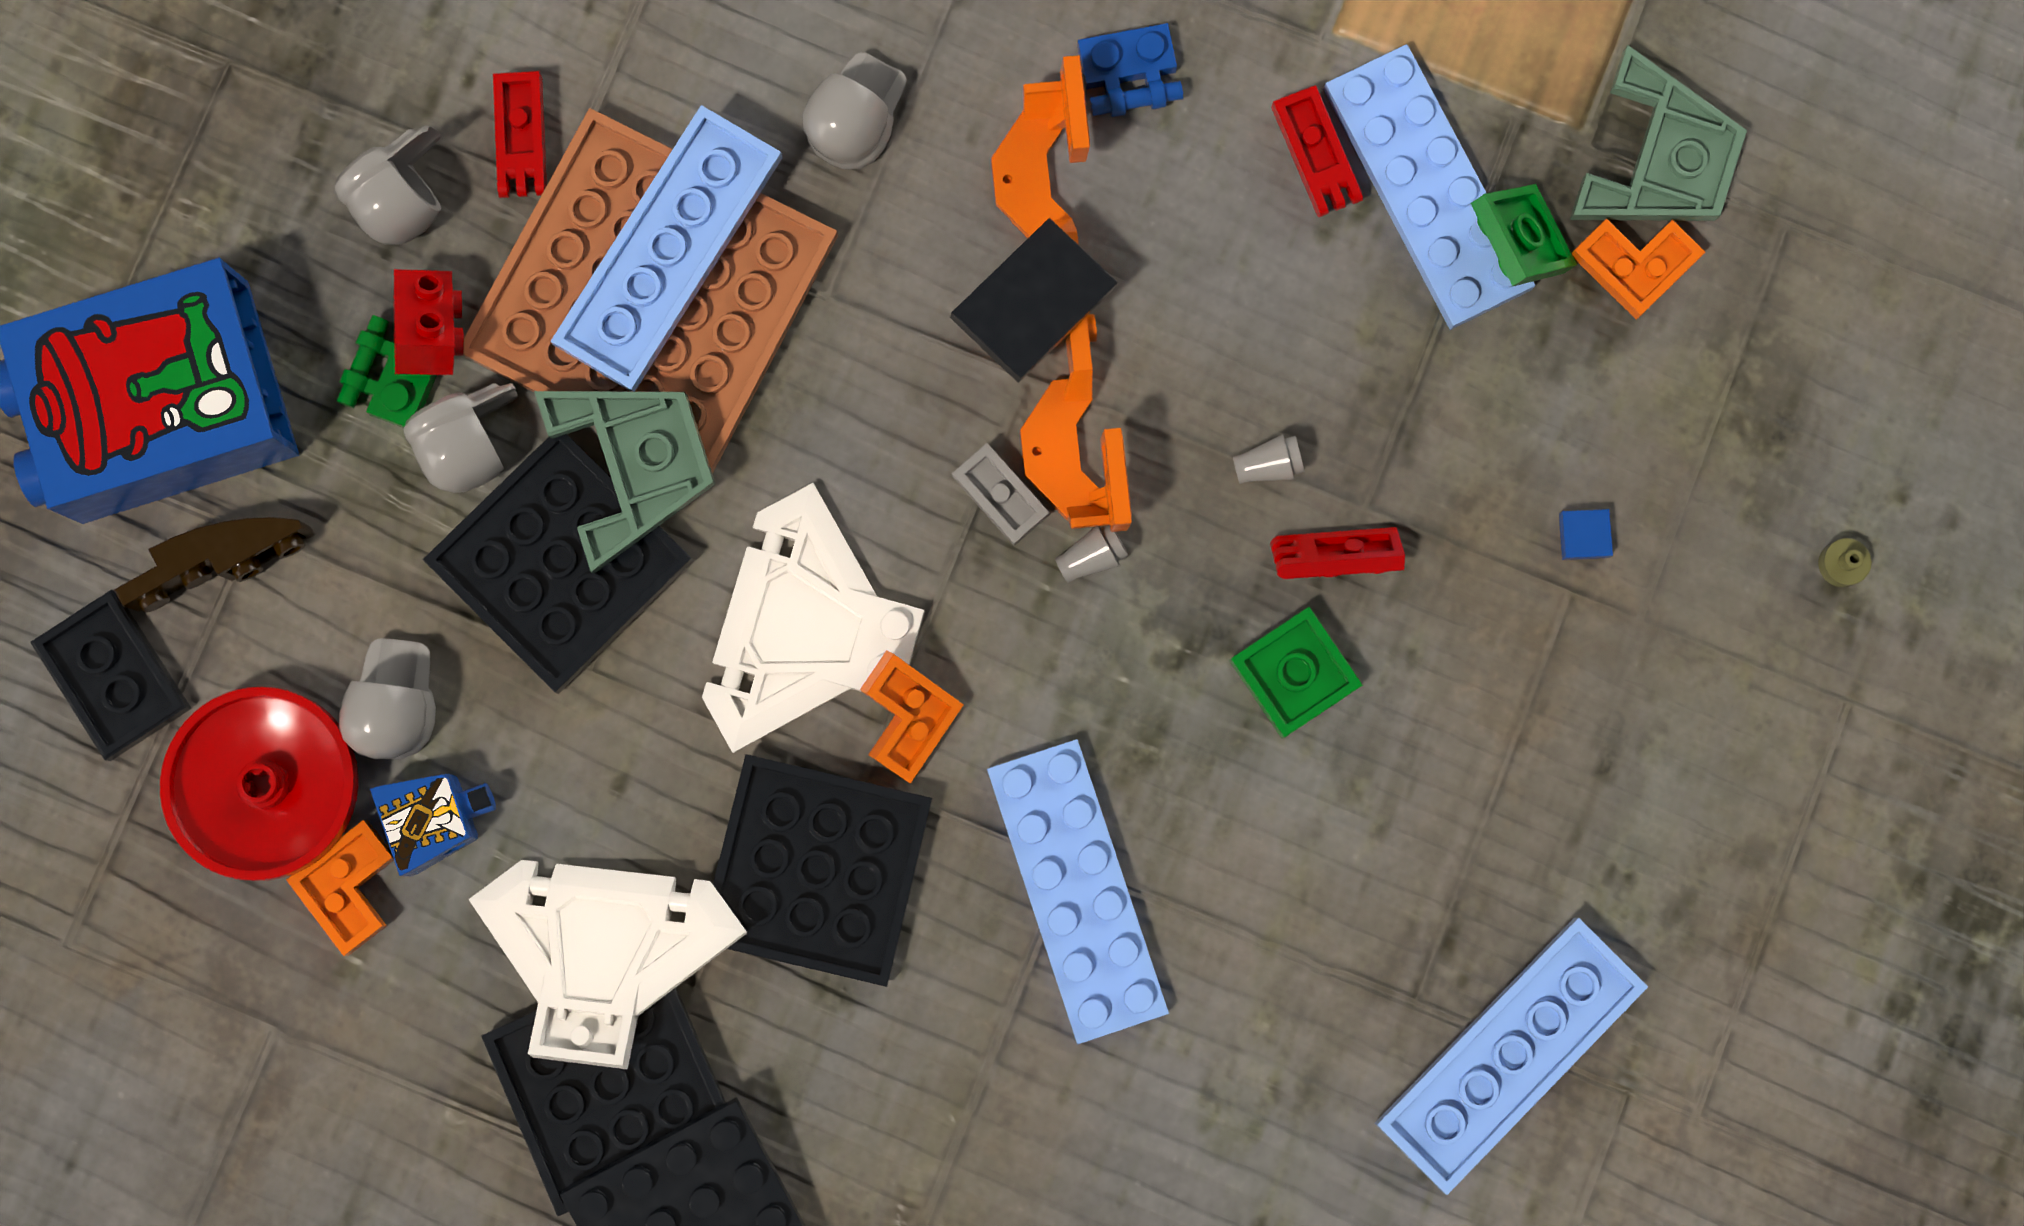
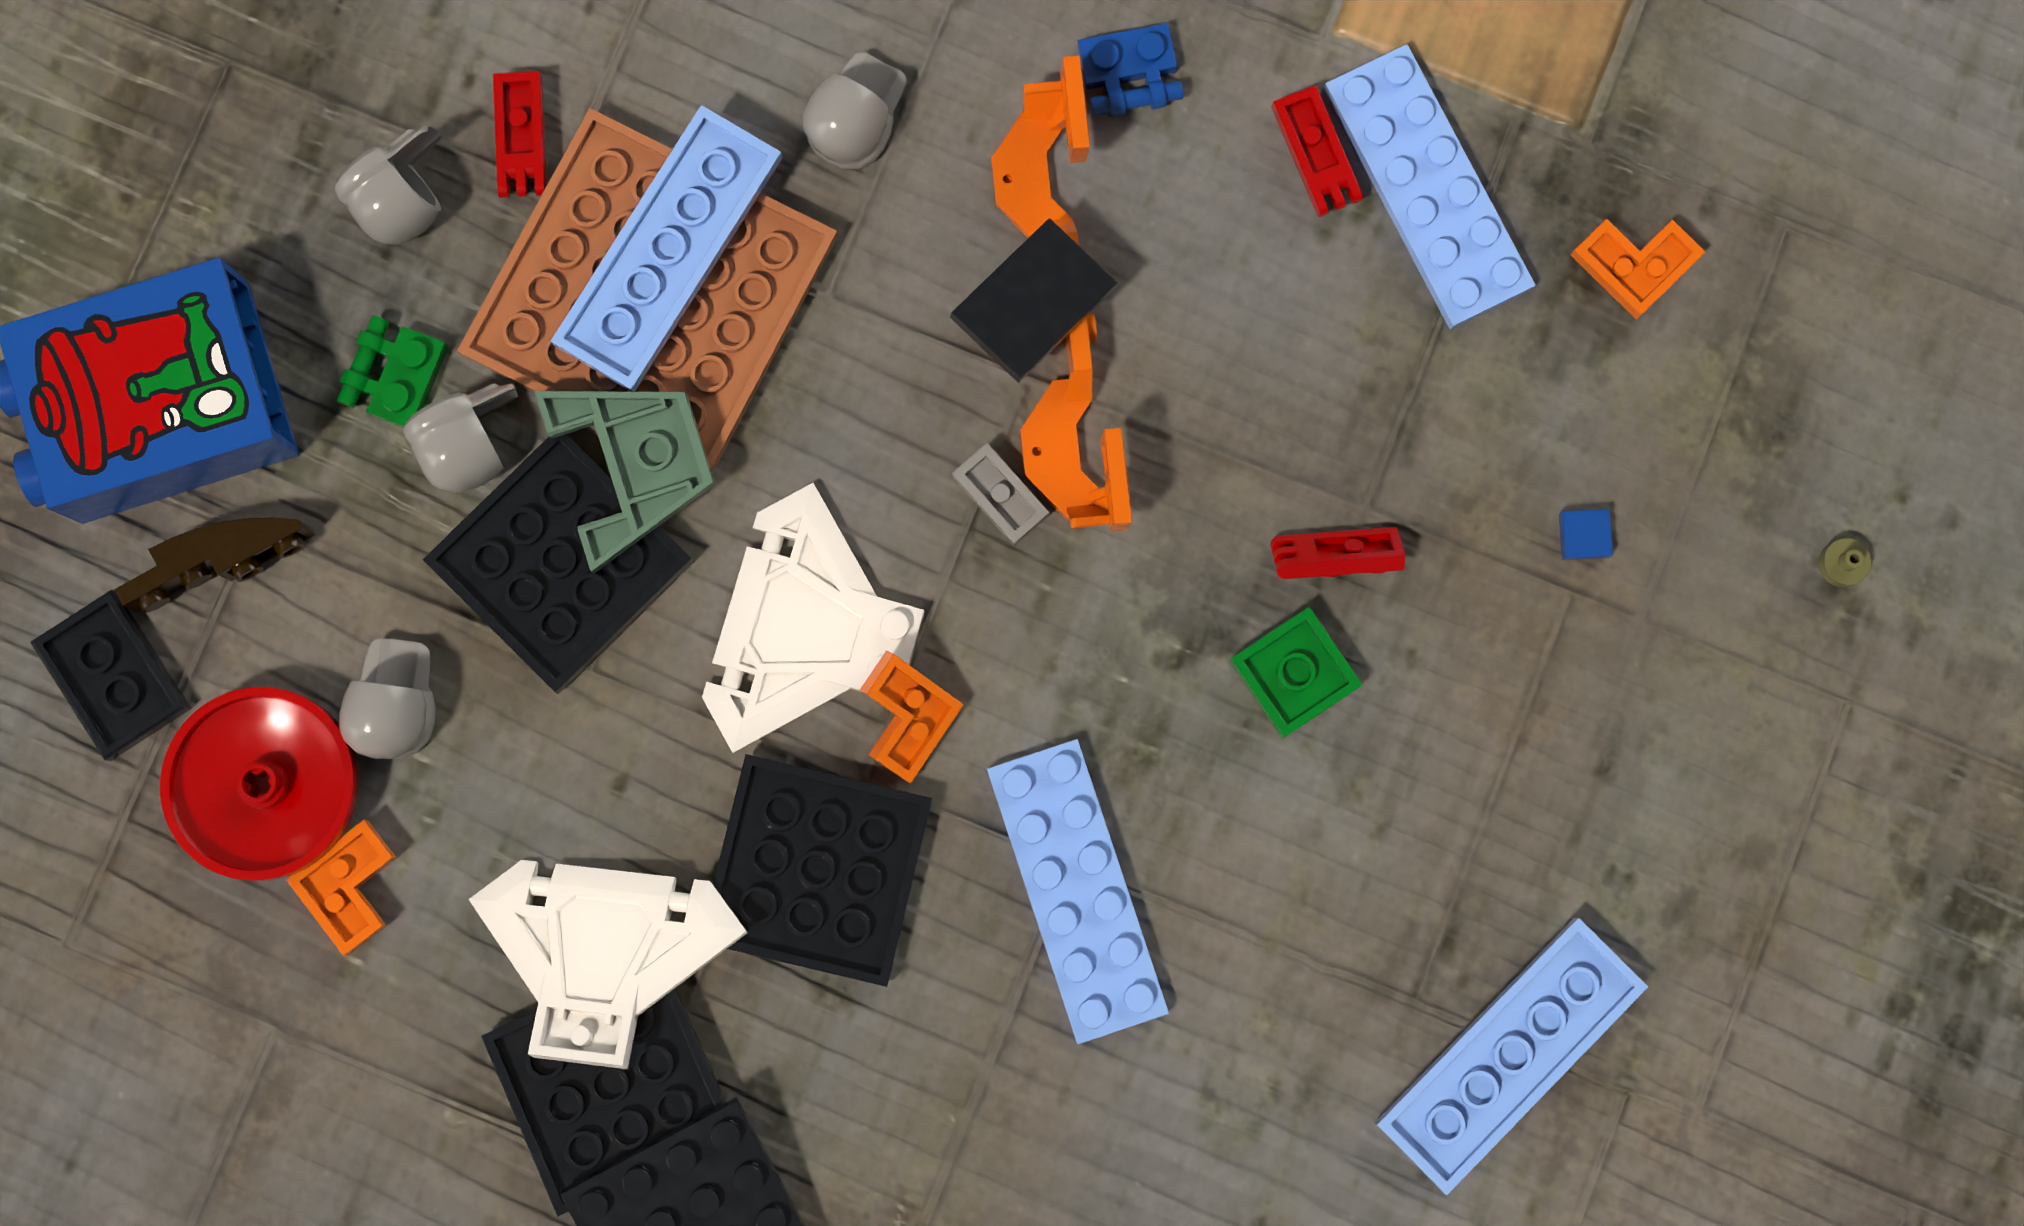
torso [370,774,496,877] -> none
red brick [393,269,464,375] -> none
light grey cone [1055,525,1129,583] -> none
light grey cone [1233,434,1305,484] -> none
green plate [1470,184,1577,286] -> none
sand green wing [1570,45,1747,221] -> none

